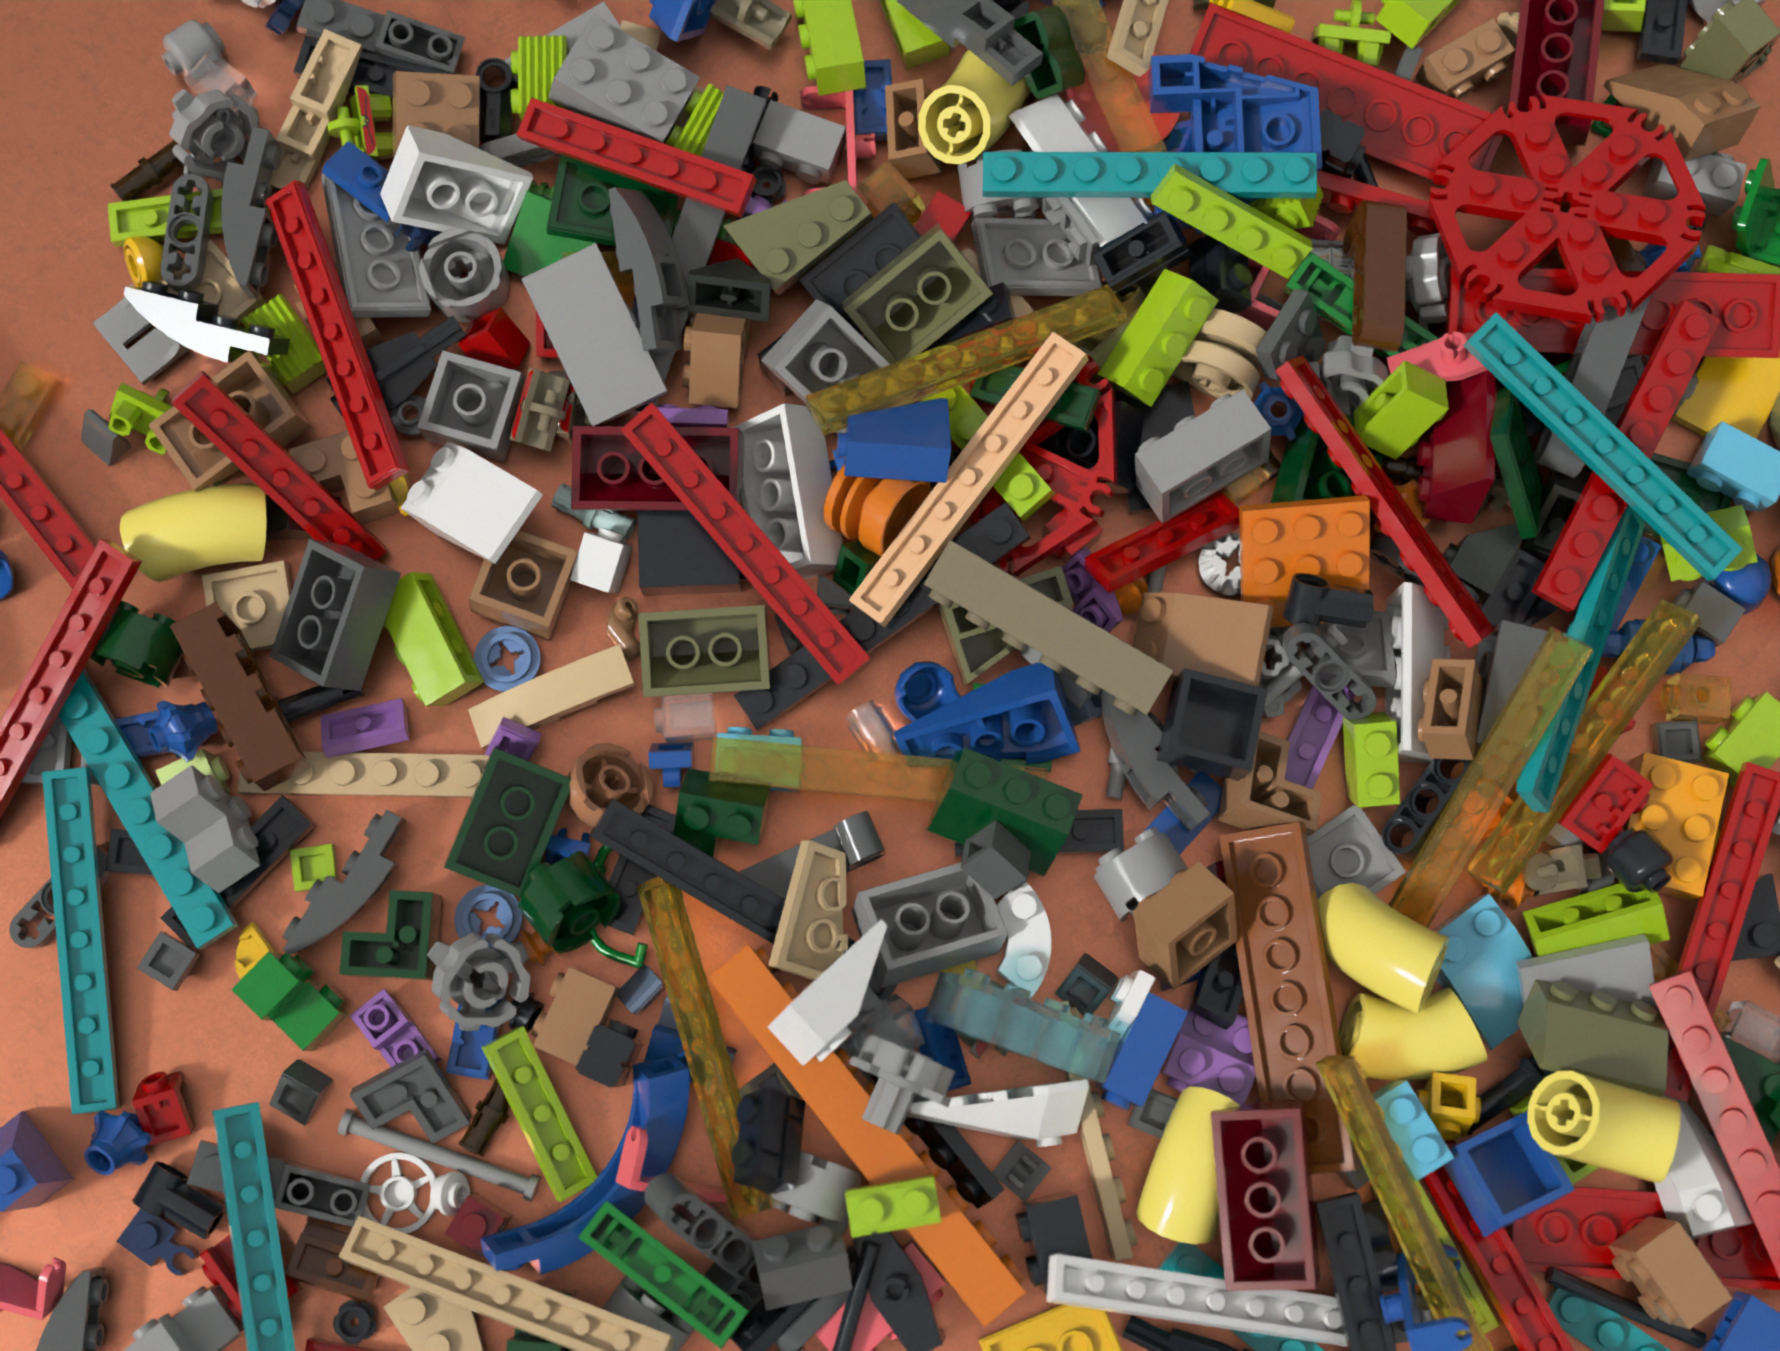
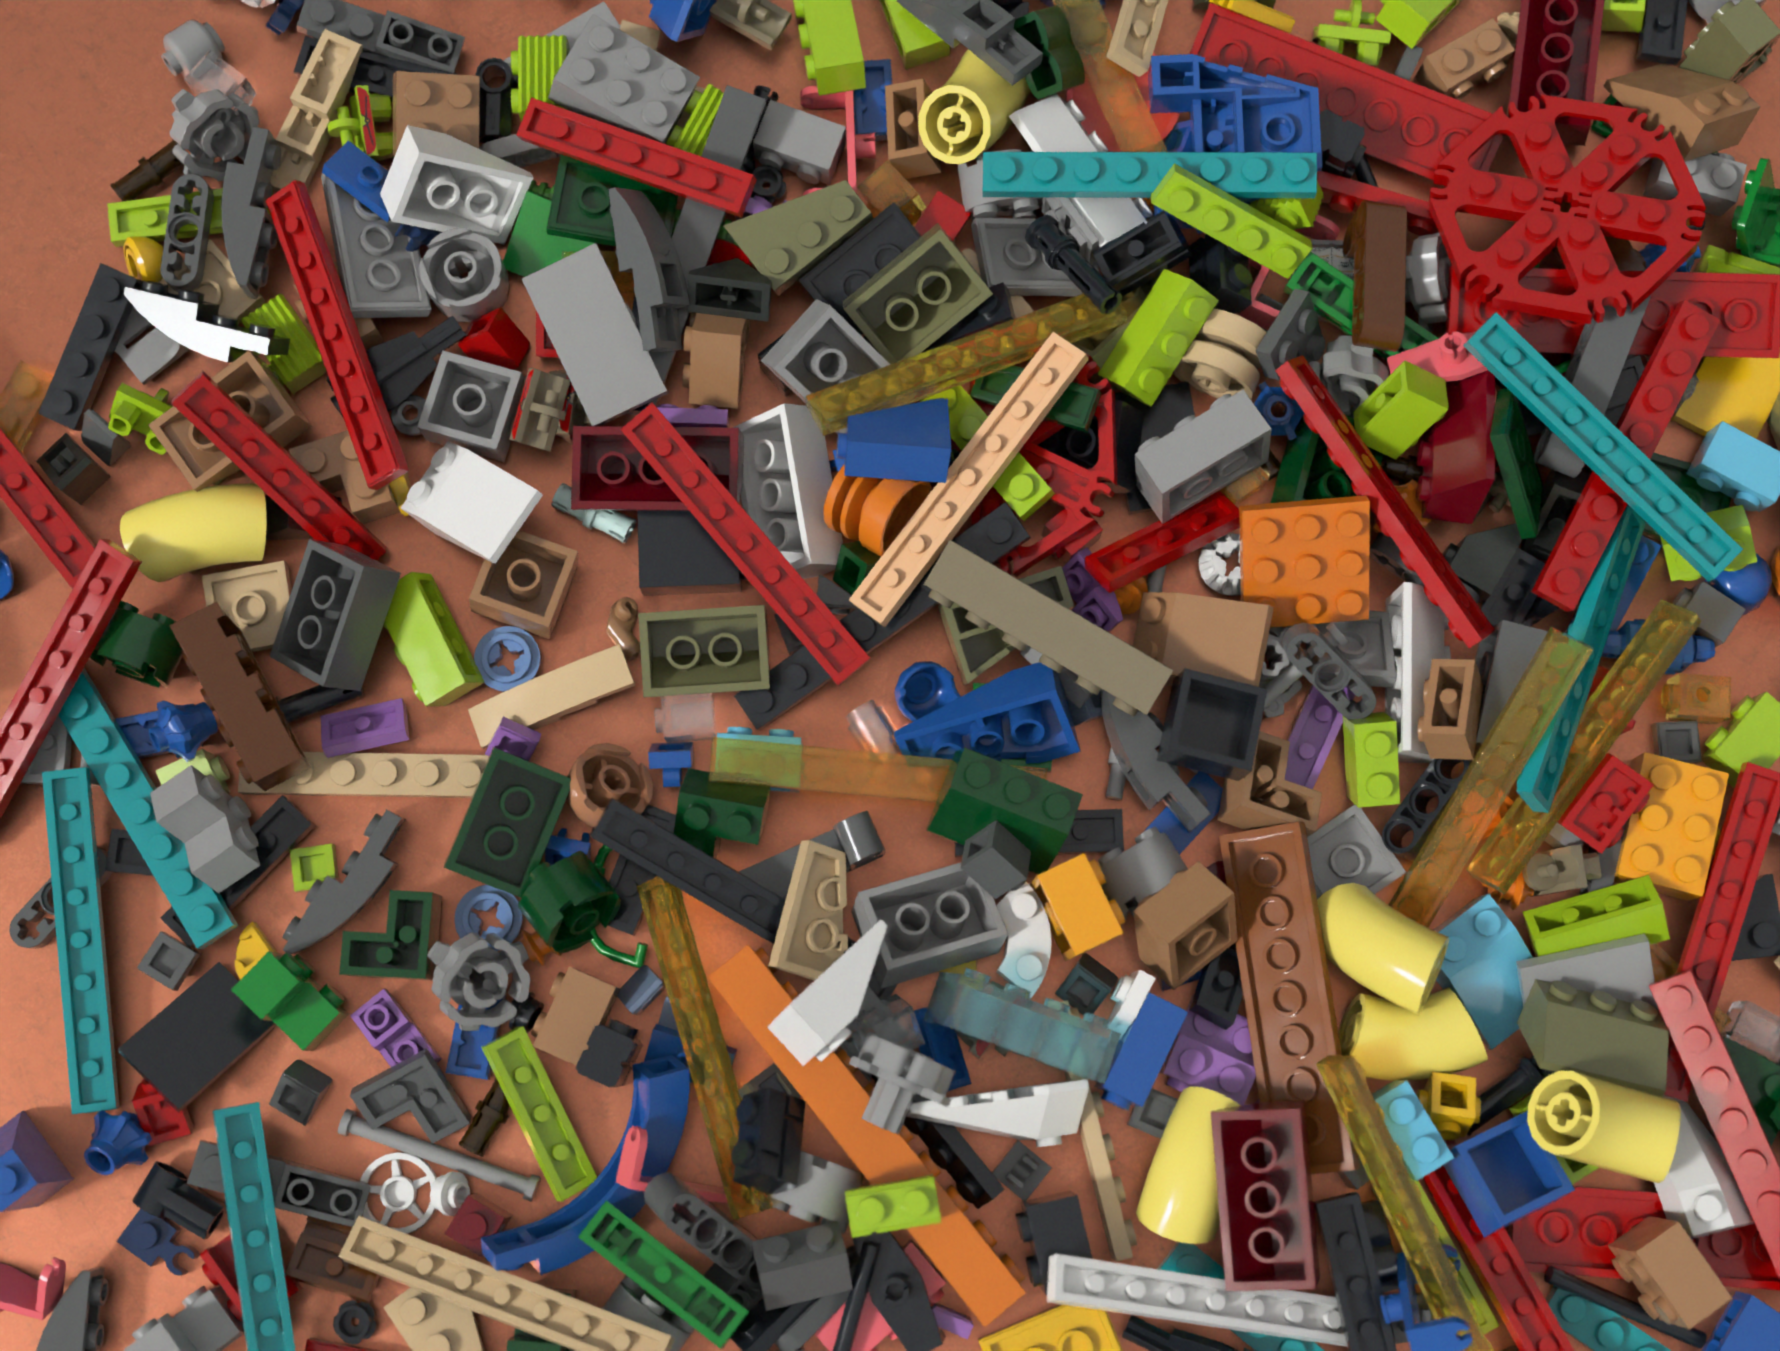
white brick [570,527,633,593] -> none
black piece [1283,573,1374,628] -> none
black head [1606,828,1673,894] -> none
none -> pearl dark grey slope [36,433,111,505]
none -> black plate [38,263,143,431]
none -> black tile [118,962,277,1113]
none -> medium lavender tile [932,1303,973,1340]
none -> black pin [1025,215,1122,314]
none -> light orange brick [1030,853,1125,962]

